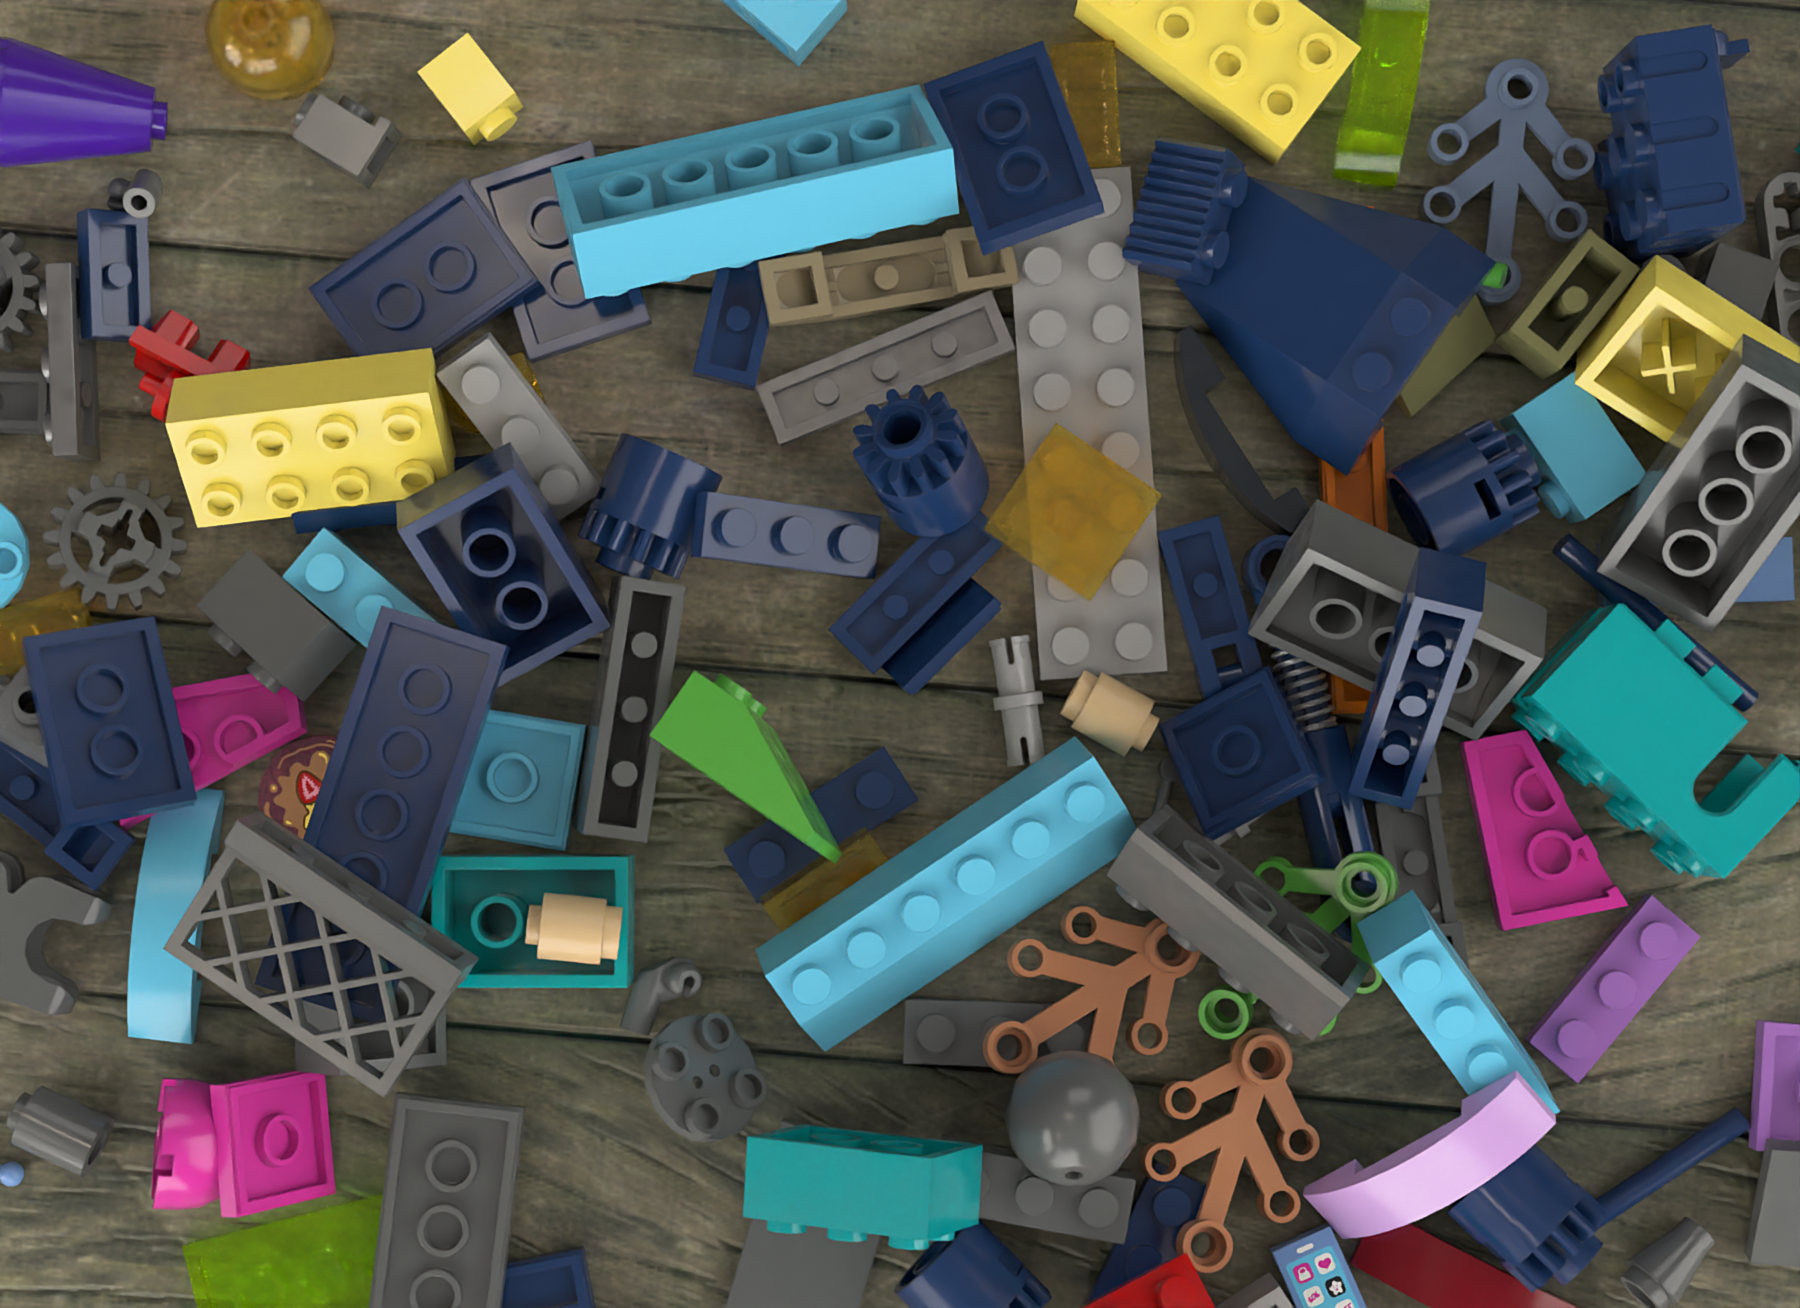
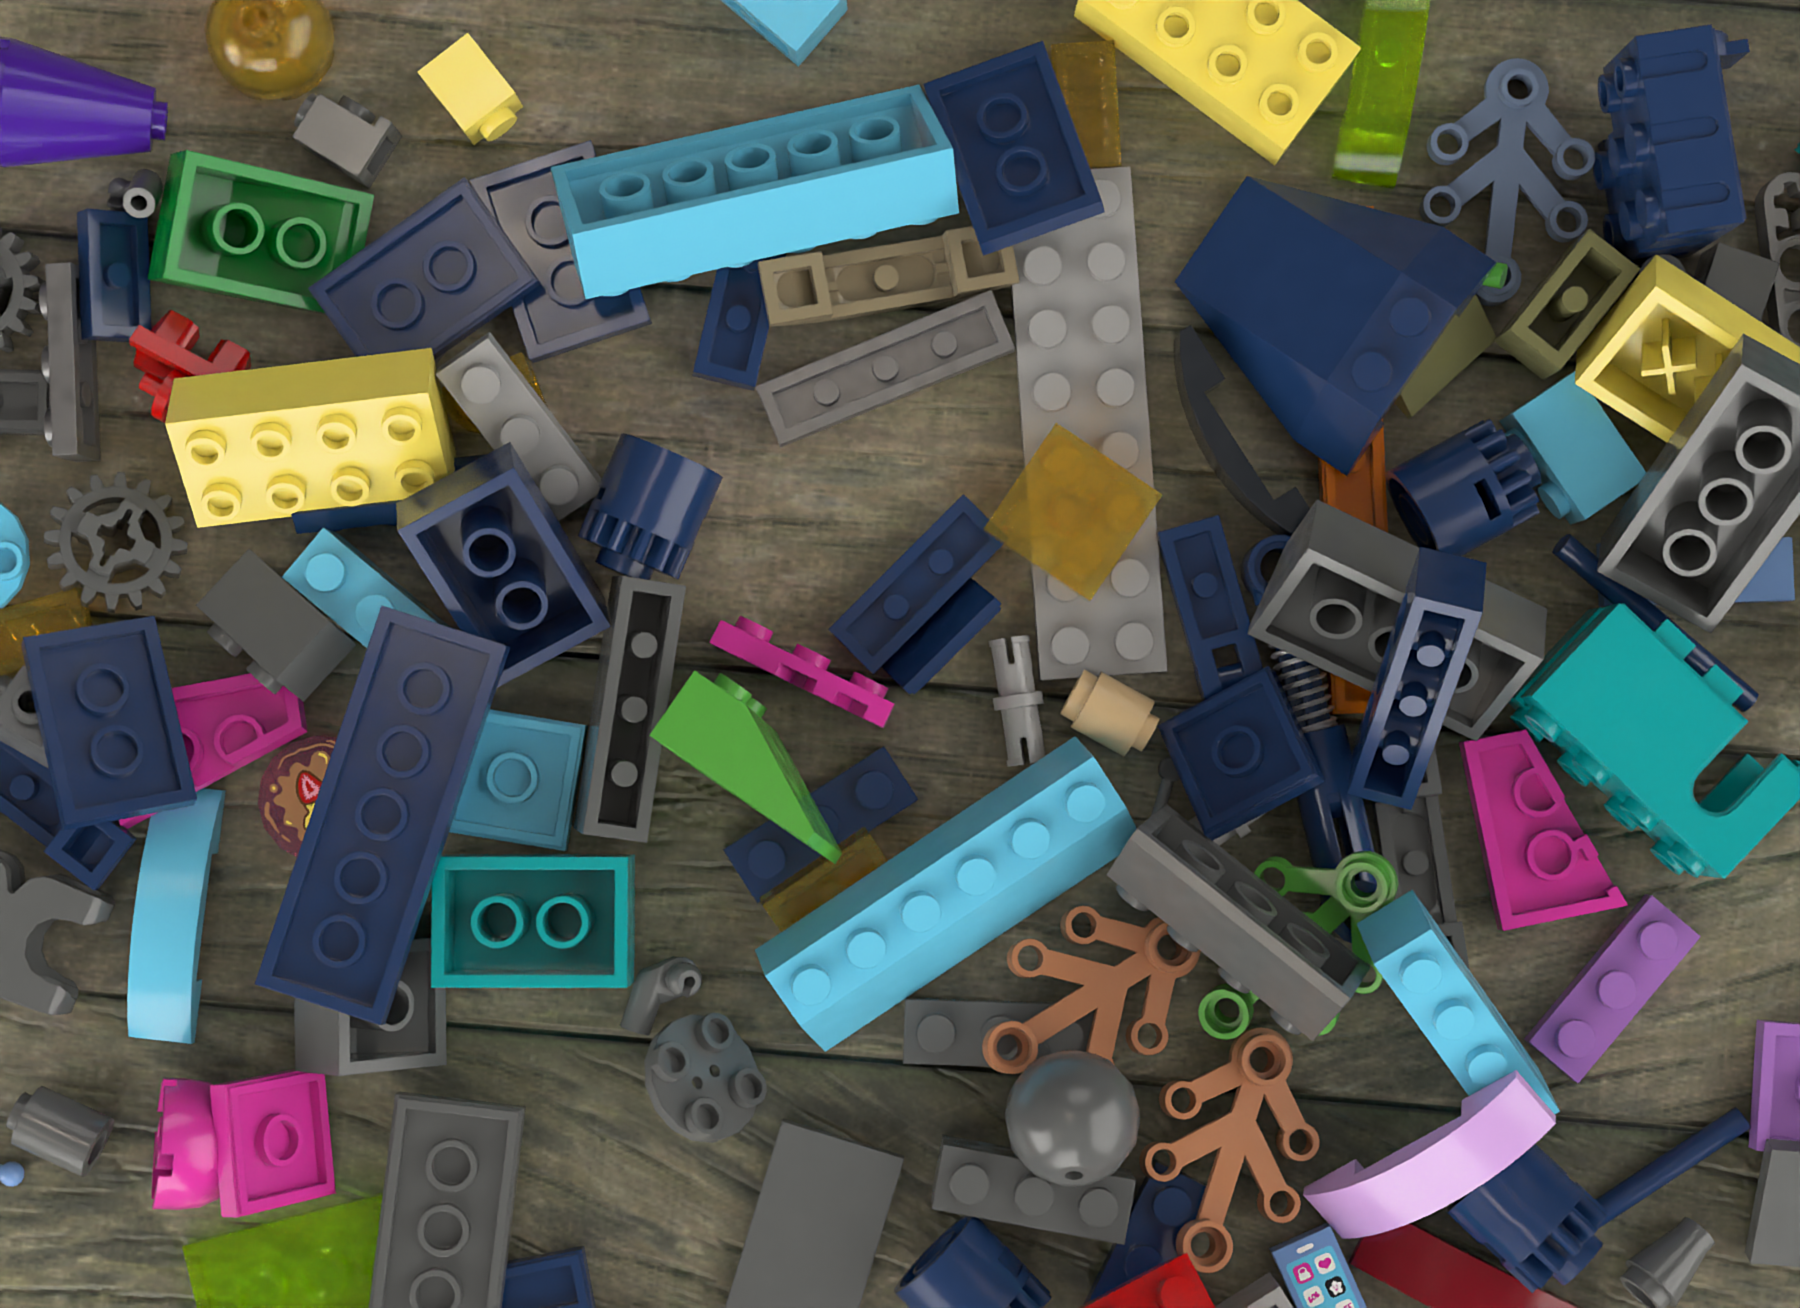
dark grey fence [163,810,479,1098] -> none
tan brick [525,892,623,965] -> none
plate [690,491,881,579] -> none
teal brick [743,1124,983,1250] -> none
dark blue gear [853,385,989,537] -> none
dark blue brick [1122,136,1248,286] -> none
none -> green slope [147,150,374,315]
none -> dark pink wing [709,616,894,728]

